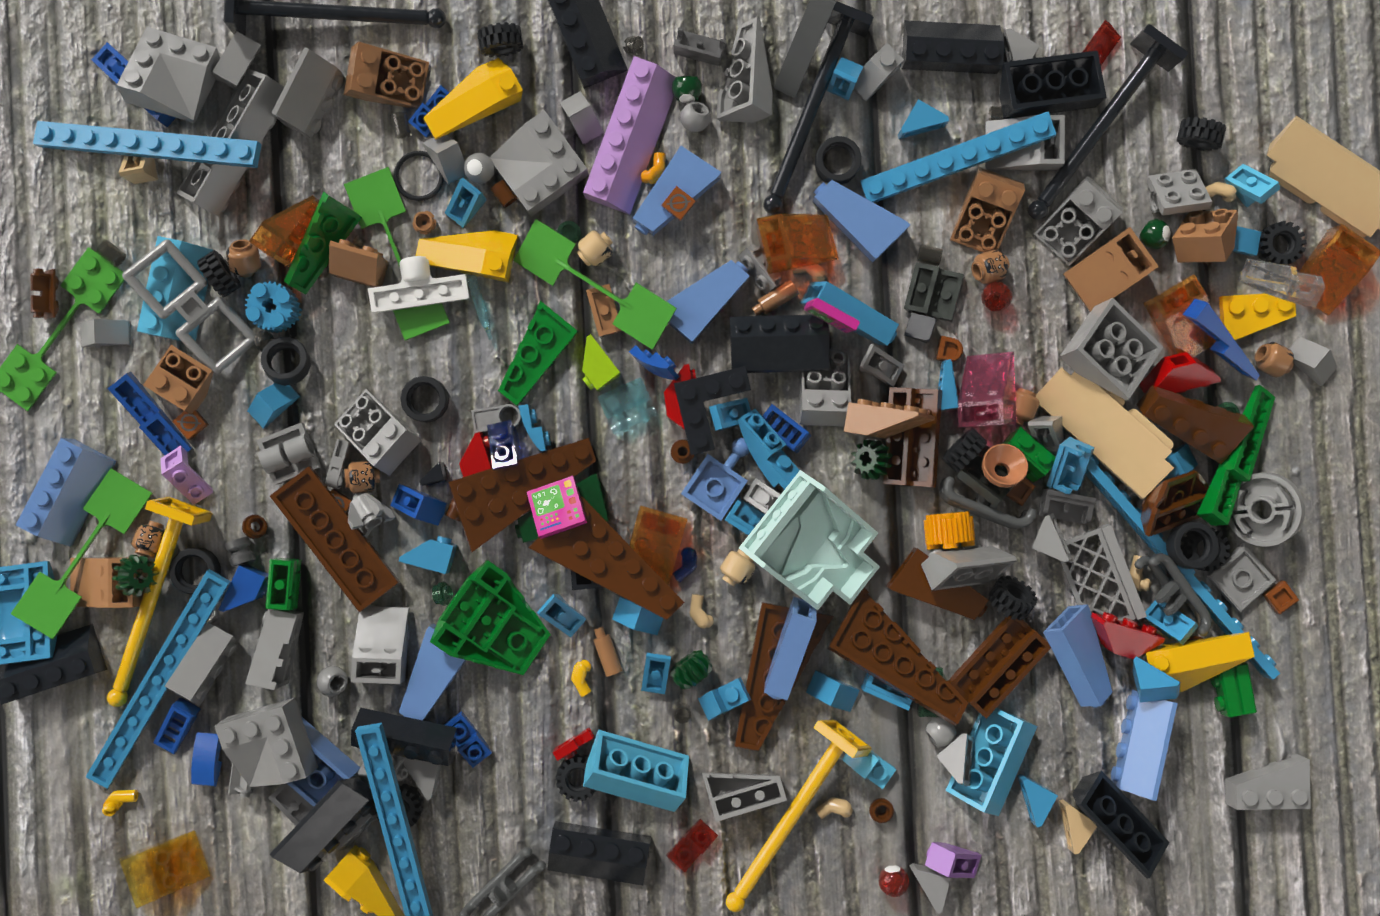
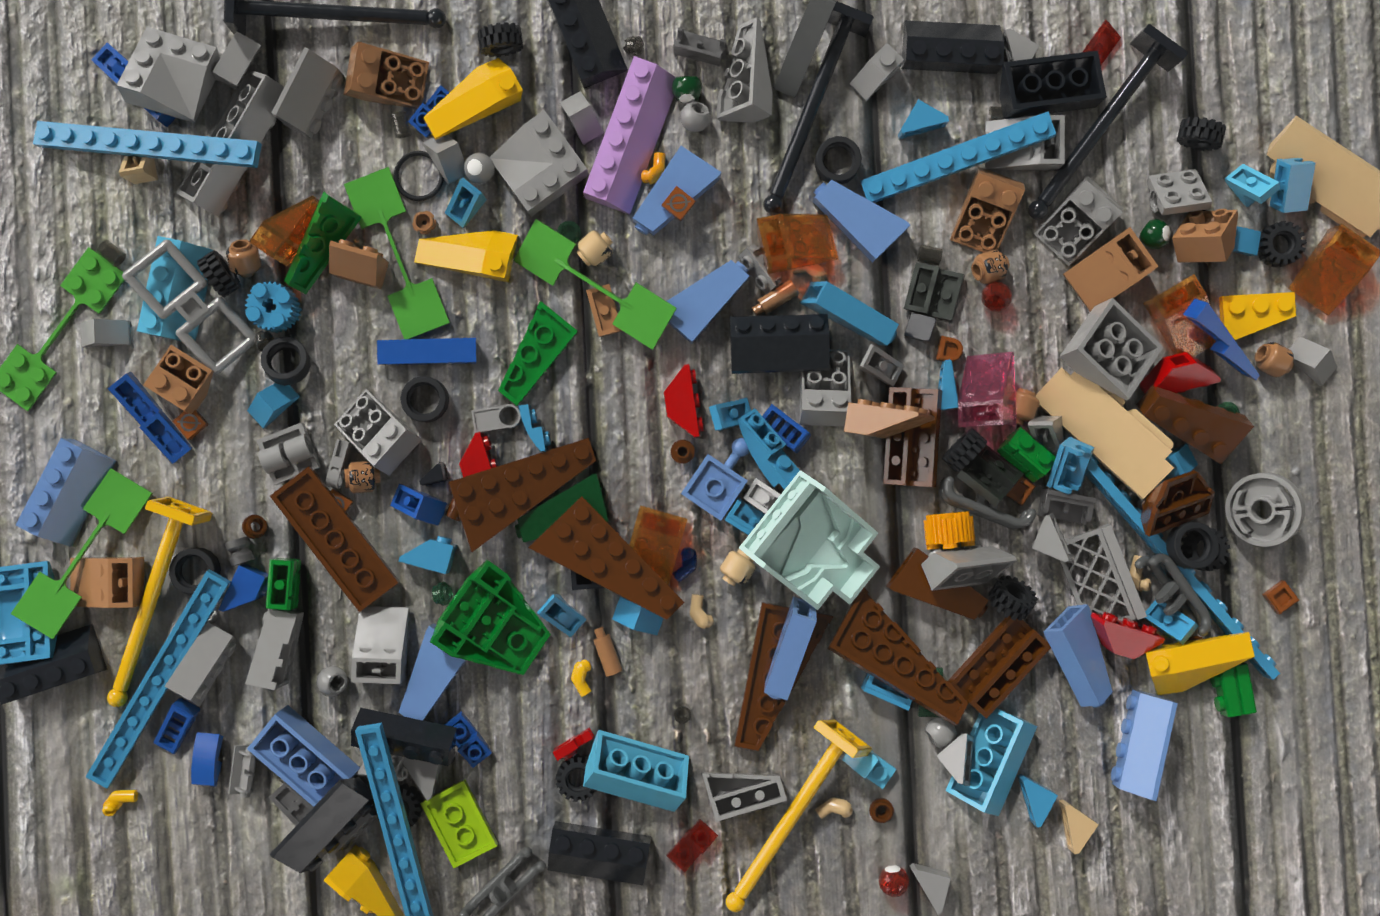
reddish brown hinge [30,269,59,320] -> none
dark green gear [112,555,159,597] -> none
clear yellow slope [118,830,211,908] -> none
medium nougat head [131,521,165,559] -> none
lavender bracket [161,446,213,504] -> none
light grey slope [214,698,318,787] -> none
light grey brick [347,493,395,537] -> none
white plate [368,256,470,313] -> none
clear light blue piece [467,275,493,340] -> none
clear blue slope [487,420,521,470] -> none
reddish brown hinge [491,180,517,208] -> none
dark pink tile [527,476,587,539] -> none
lime slope [582,334,621,392] -> none
clear light blue plate [597,377,658,434] -> none
blue slope [629,345,679,380] -> none
dark azure slope [641,653,671,694] -> none
dark green gear [670,650,712,690] -> none
black plate [674,366,751,455] -> none
dark azure slope [698,678,751,721] -> none
dark pink tile [803,298,860,333] -> none
dark azure slope [806,670,860,712] -> none
dark azure slope [827,57,864,101] -> none
dark green gear [851,439,893,480] -> none
medium lavender slope [925,842,982,878] -> none
nougat piece [982,444,1028,488] -> none
black slope [1072,770,1170,879] -> none
dark azure slope [1133,656,1180,702] -> none
green slope [1197,385,1275,526] -> none
tan arm [1205,182,1237,202] -> none
light grey tile [1206,544,1277,612] -> none
light grey wedge [1225,754,1311,810] -> none
clear slope [1238,258,1325,308] -> none
none -> blue slope [377,338,476,365]
none -> lime plate [420,779,498,869]
none -> dark azure hinge [1270,158,1316,213]

